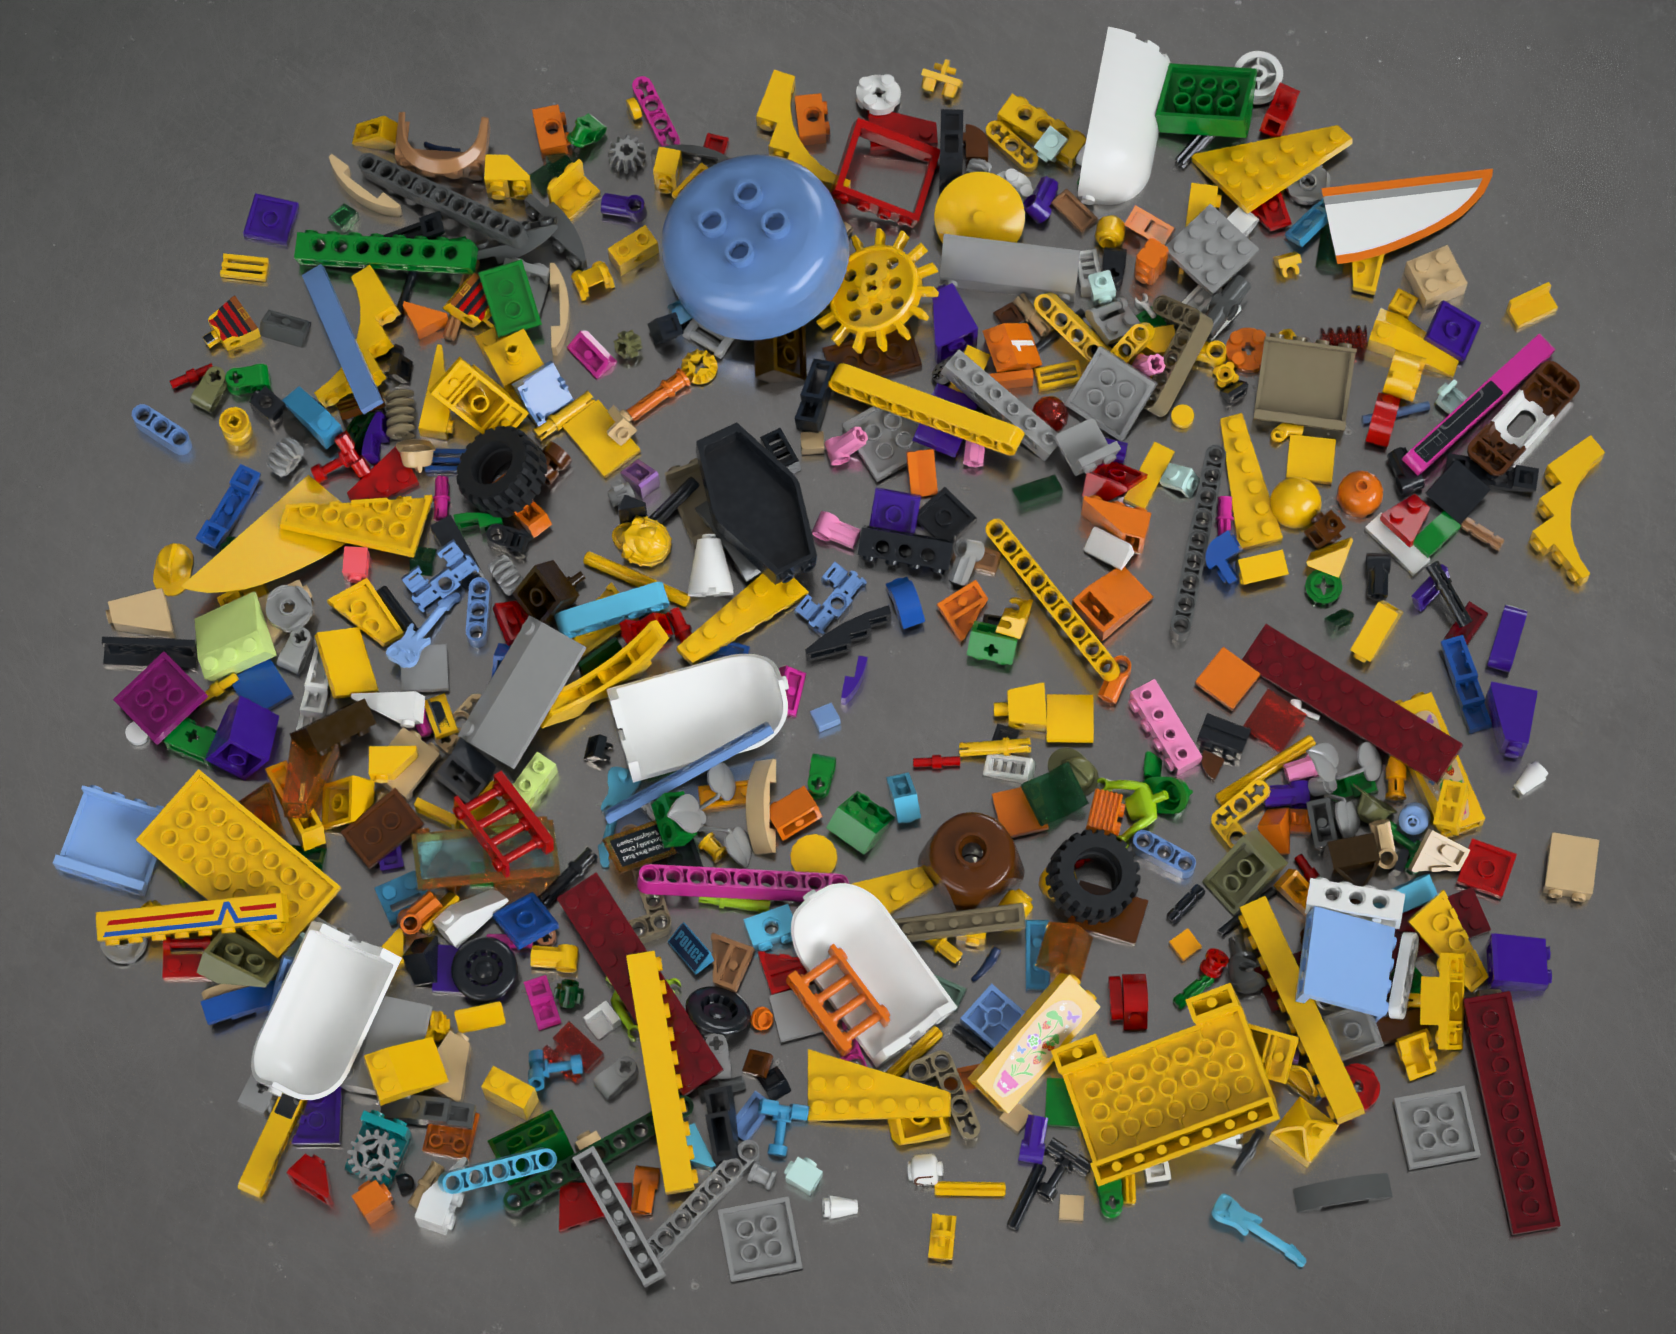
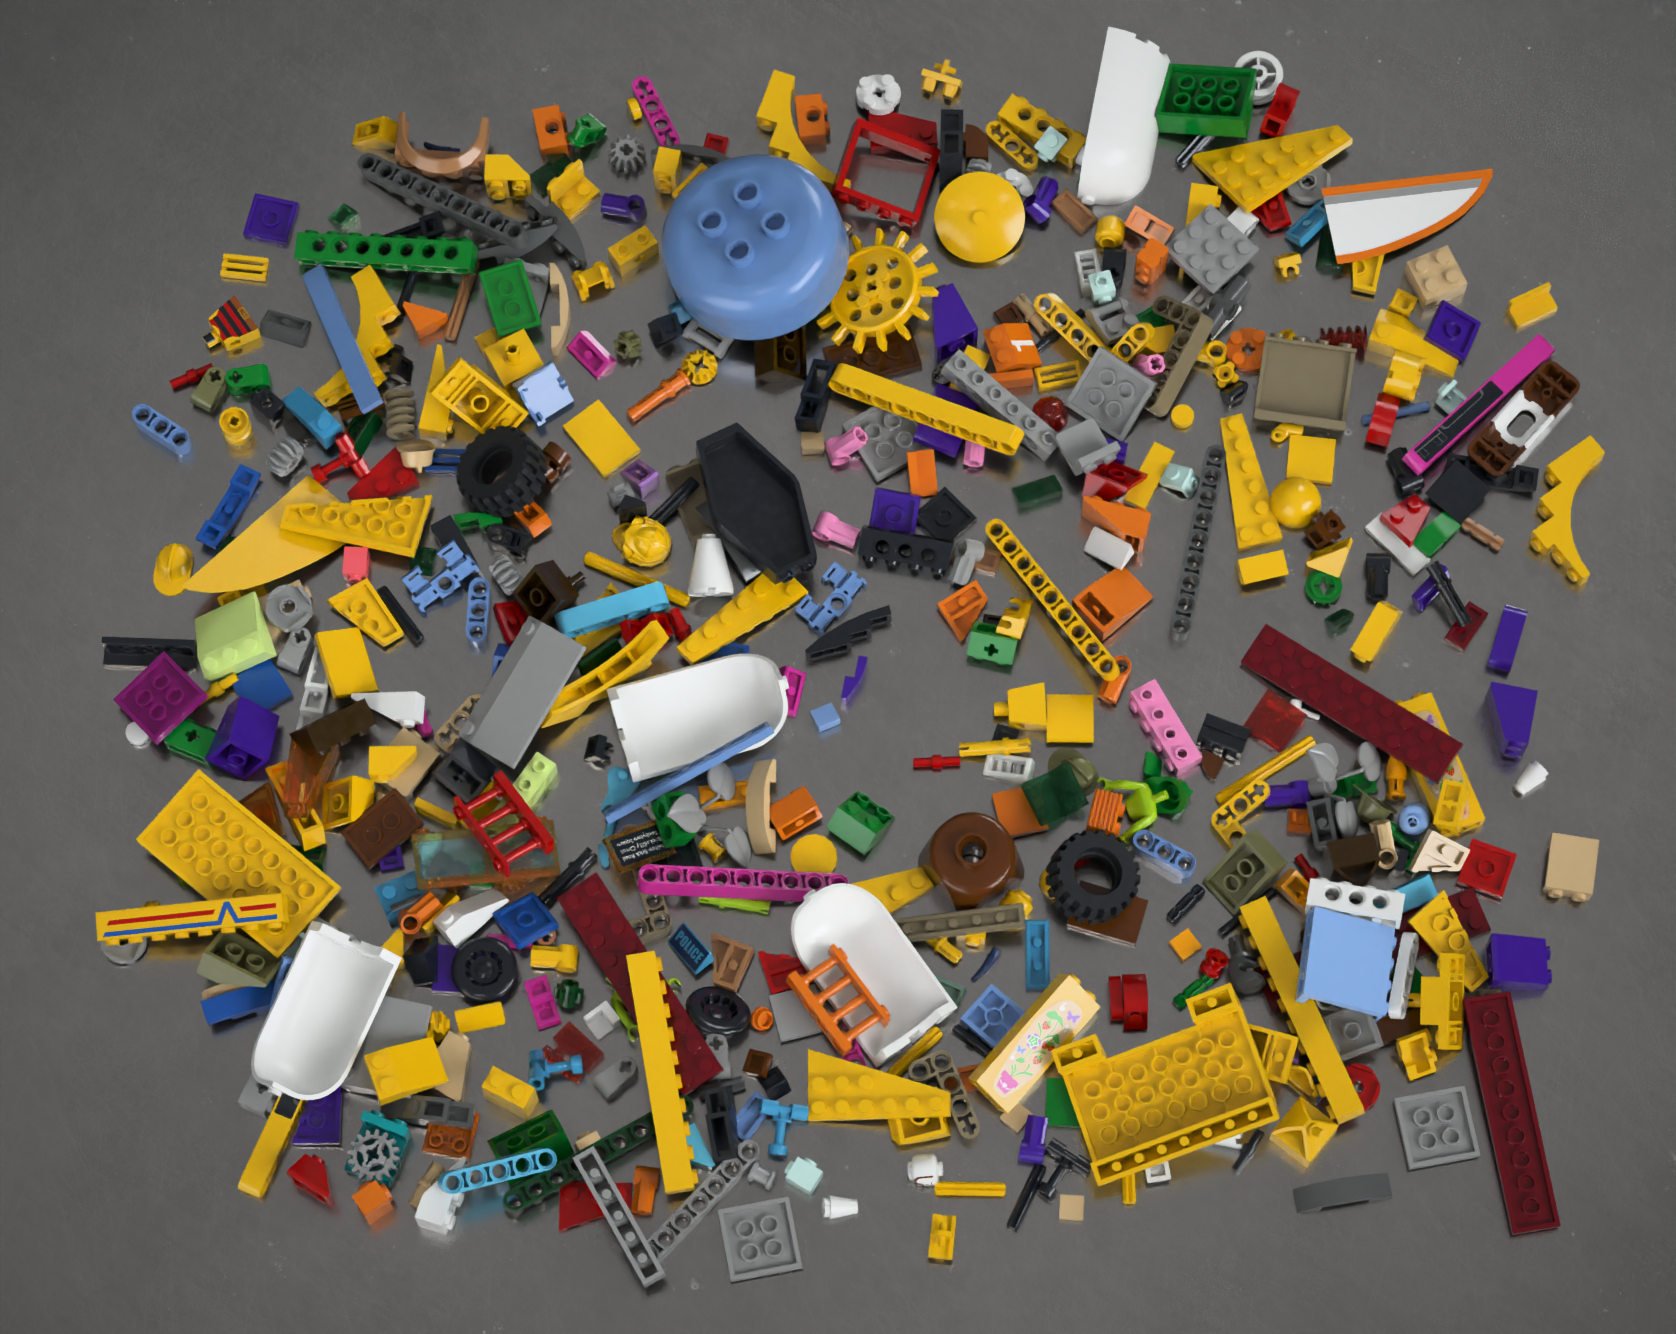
light blue panel [53,785,164,897] -> none
tan slope [106,588,176,639] -> none
red plate [162,936,212,980] -> none
tan slope [329,154,402,217] -> none
dark purple slope [362,411,389,465] -> none
light blue piece [386,592,461,668] -> none
black hinge [395,1173,414,1194] -> none
light grey tile [401,644,449,692] -> none
yellow slope [425,693,459,740] -> none
dark pink axle [432,475,451,522] -> none
torso [442,272,495,328] -> none
yellow pin [532,391,595,442] -> none
tan bracket [607,405,637,446] -> none
medium azure brick [743,904,793,951] -> none
black slope [760,428,801,474] -> none
green piece [808,753,836,801] -> none
blue brick [885,577,925,629] -> none
medium azure slope [886,772,921,823] -> none
light grey slope [939,234,1080,303] -> none
clear orange slope [1035,922,1093,980] -> none
green piece [1095,1179,1123,1219] -> none
white hand [1135,293,1156,318] -> none
orange tile [1195,647,1260,711] -> none
blue brick [1205,530,1243,584] -> none
medium azure piece [1211,1194,1307,1267] -> none
dark pink axle [1215,496,1234,536] -> none
orange slope [1257,808,1290,855] -> none
bright pink piece [1283,755,1319,783] -> none
orange cylinder [1337,470,1383,518] -> none
blue slope [1441,635,1492,734] -> none

